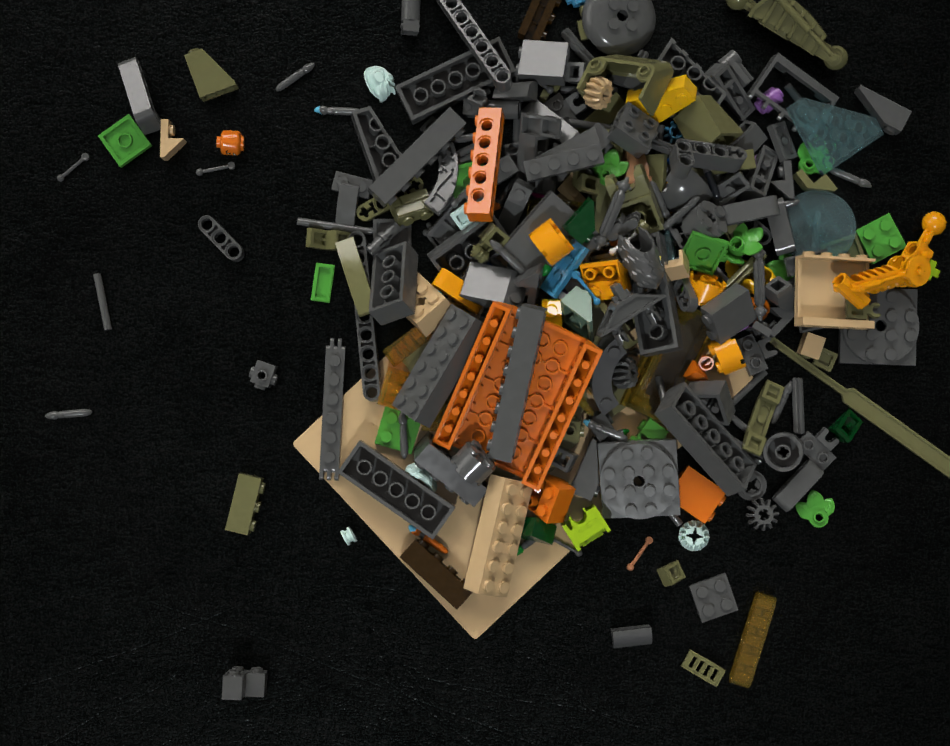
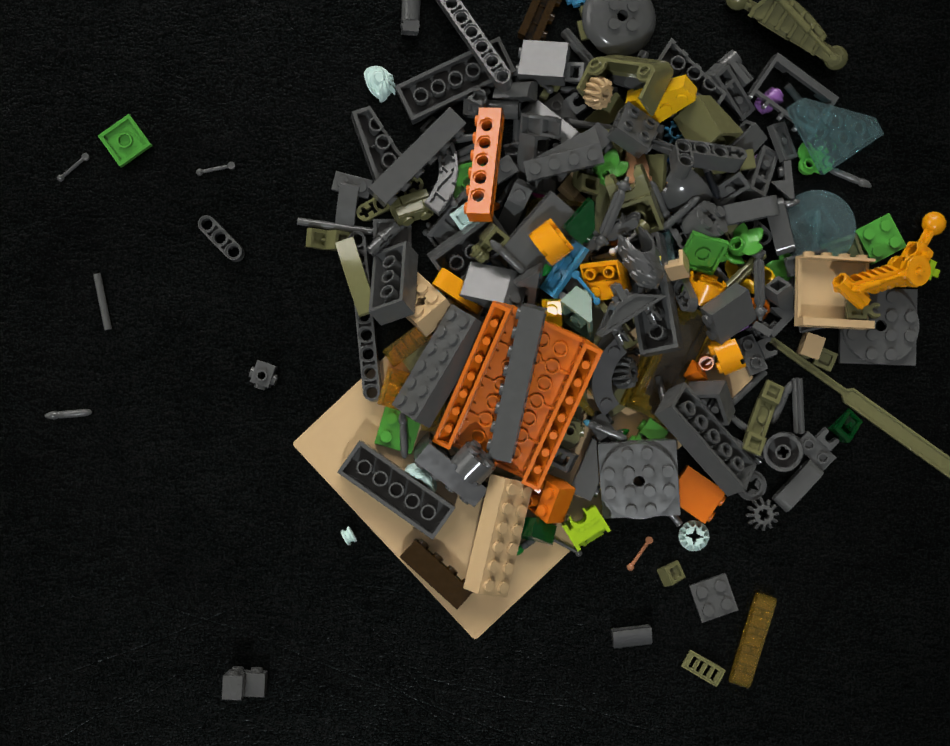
beam [118,57,161,135] -> none
tan slope [160,119,187,161] -> none
olive slope [184,48,239,102] -> none
orange head [216,130,244,155] -> none
olive brick [225,473,266,535] -> none
dark grey piece [276,62,315,91] -> none
bright green tile [311,263,335,303] -> none
dark grey piece [314,106,358,115] -> none
dark grey hinge [319,338,346,481] -> none
orange piece [408,525,448,554] -> none
olive slope [793,168,838,194] -> none
bright green plate [795,490,835,528] -> none
dark grey slope [854,85,912,135] -> none

